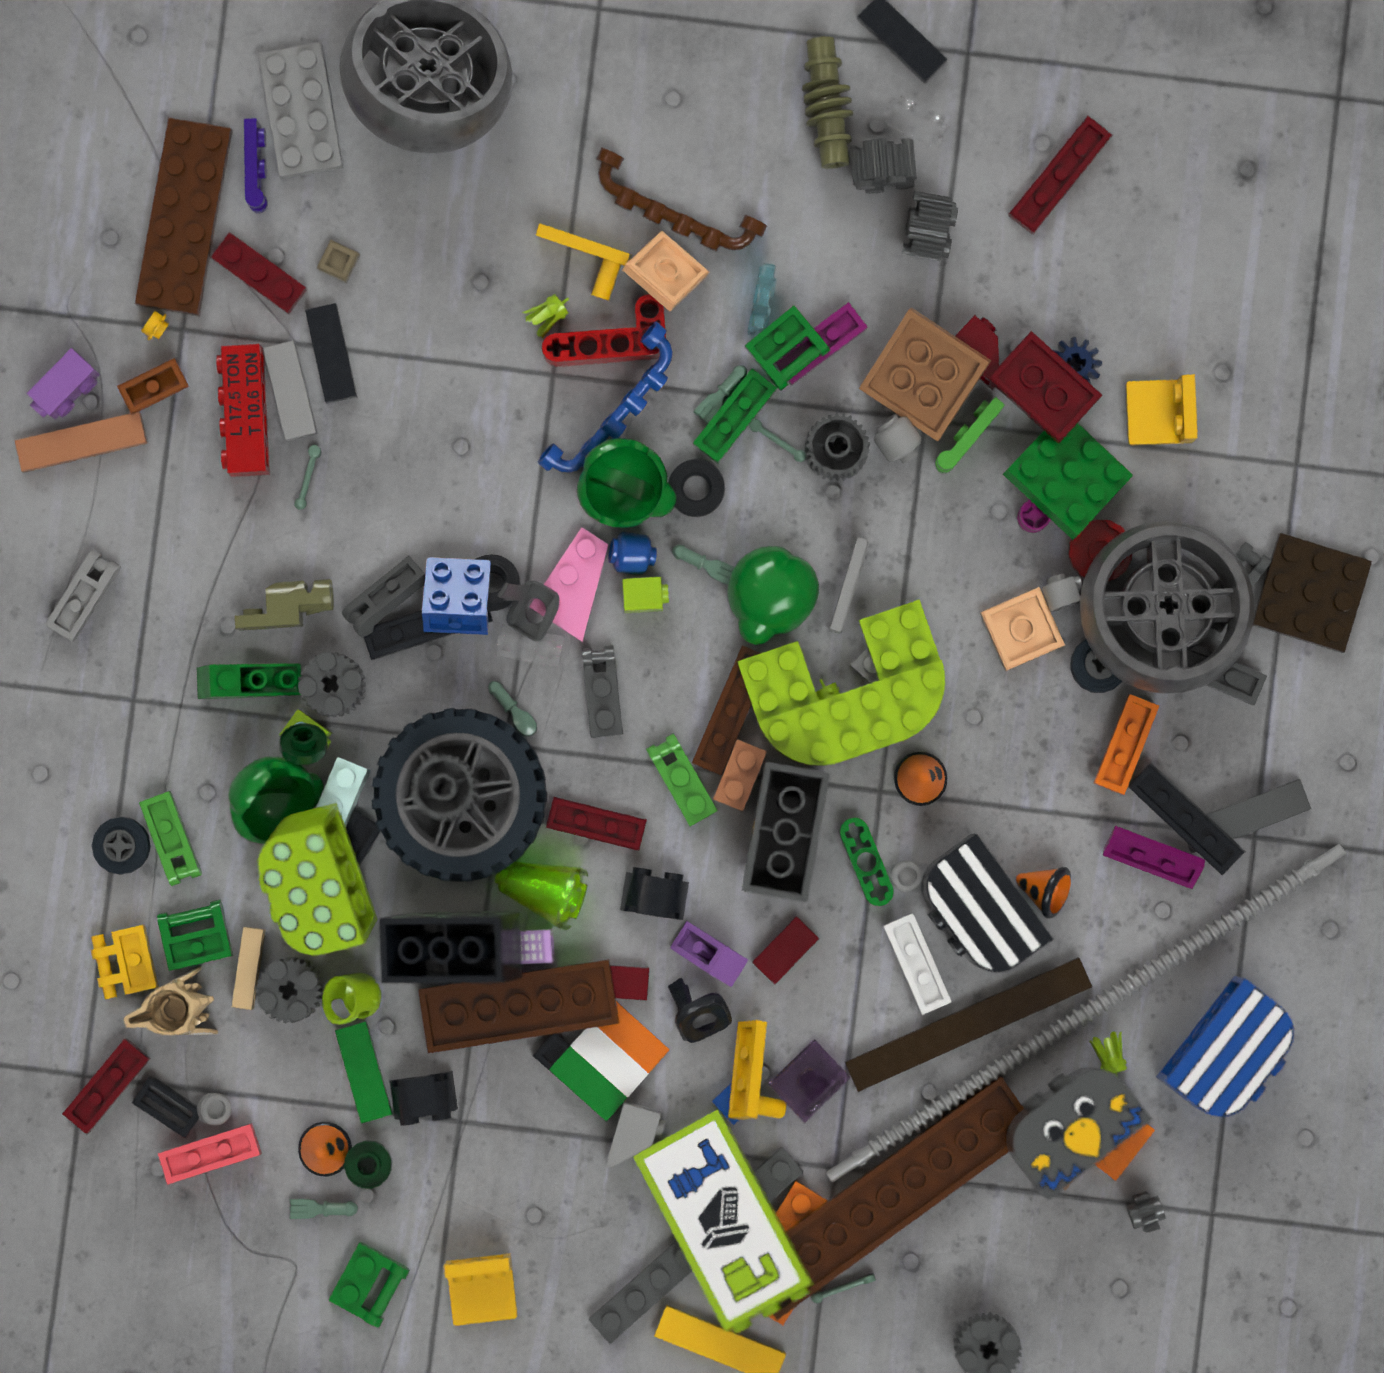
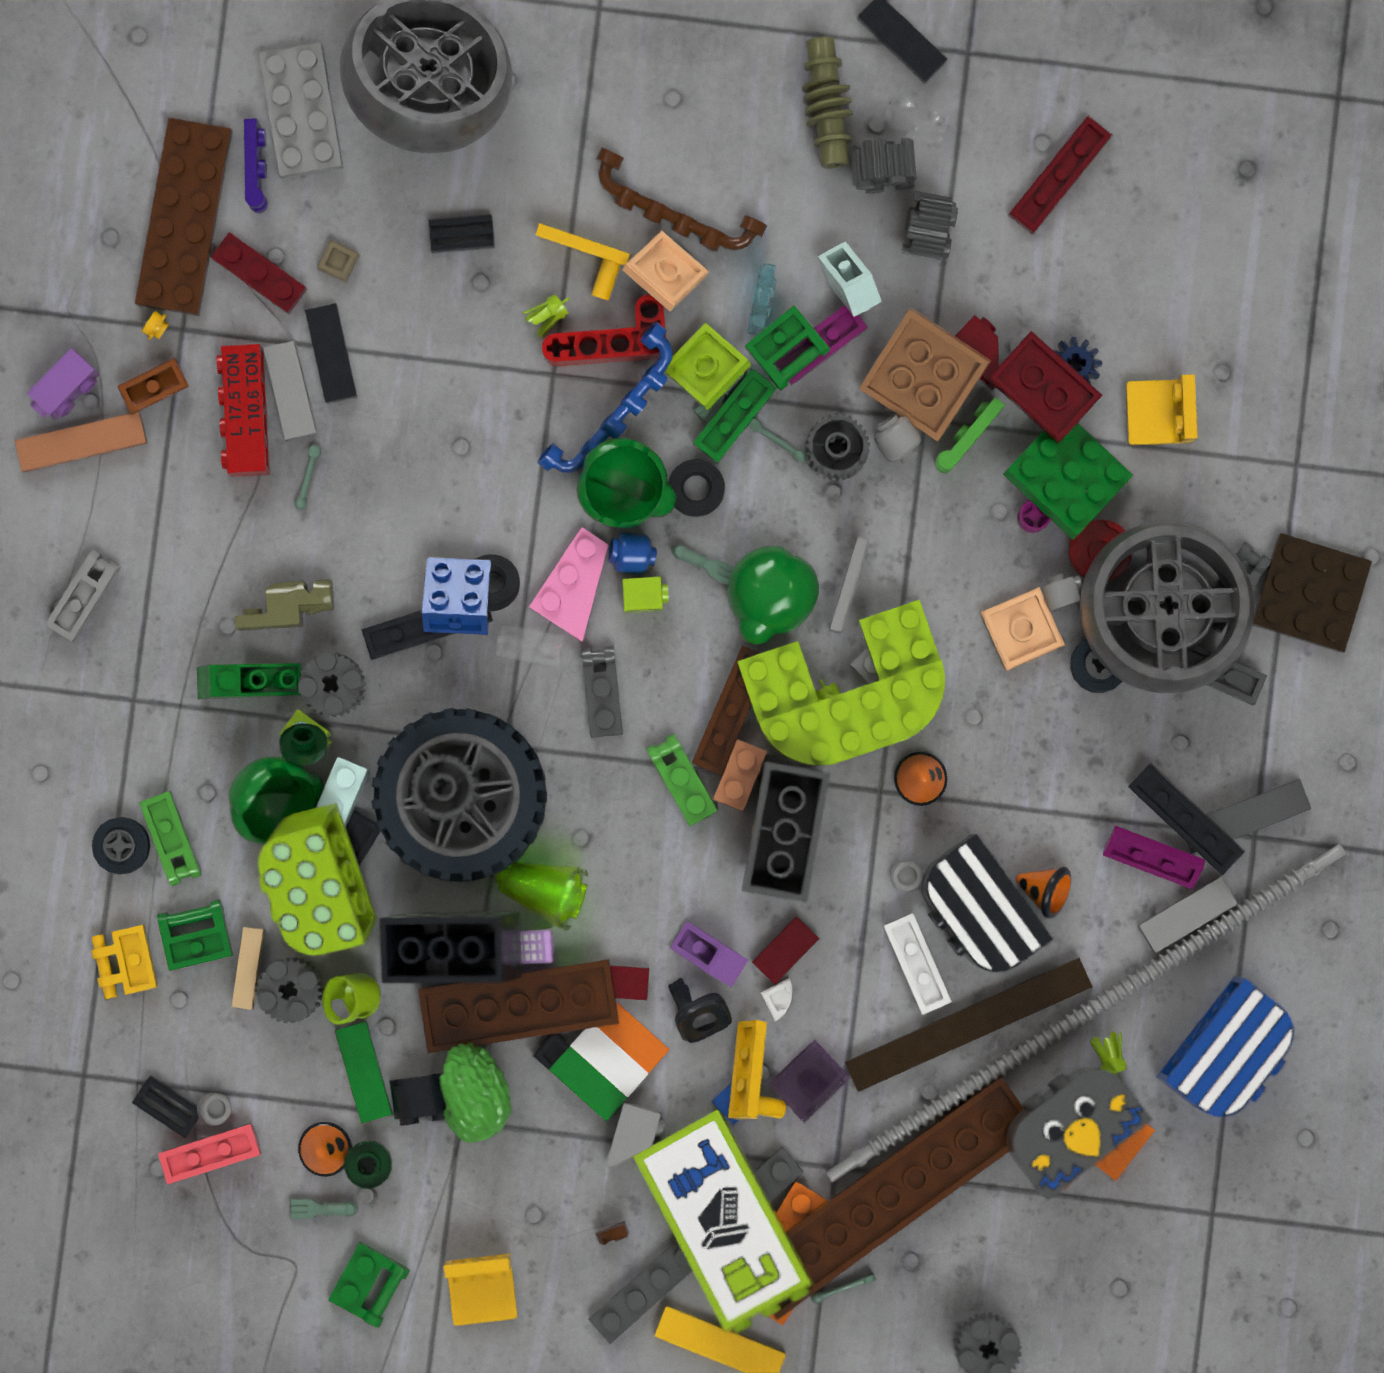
dark red plate [62,1038,151,1134] -> none
tan piece [123,965,218,1035] -> none
dark grey plate [342,556,425,637] -> none
sand green piece [488,681,537,737] -> none
dark grey piece [498,581,560,641] -> none
dark red tile [546,797,647,851] -> none
black cylinder [620,867,689,920] -> none
green beam [839,818,894,906] -> none
orange plate [1093,694,1159,795] -> none
dark grey gear [1127,1191,1166,1233] -> none
none -> black tile [428,215,495,253]
none -> bright green hair [440,1043,512,1143]
none -> reddish brown tile [595,1221,629,1245]
none -> lime plate [665,322,752,411]
none -> white tile [760,978,793,1021]
none -> light aqua brick [818,241,882,317]
none -> light grey tile [1138,876,1238,953]

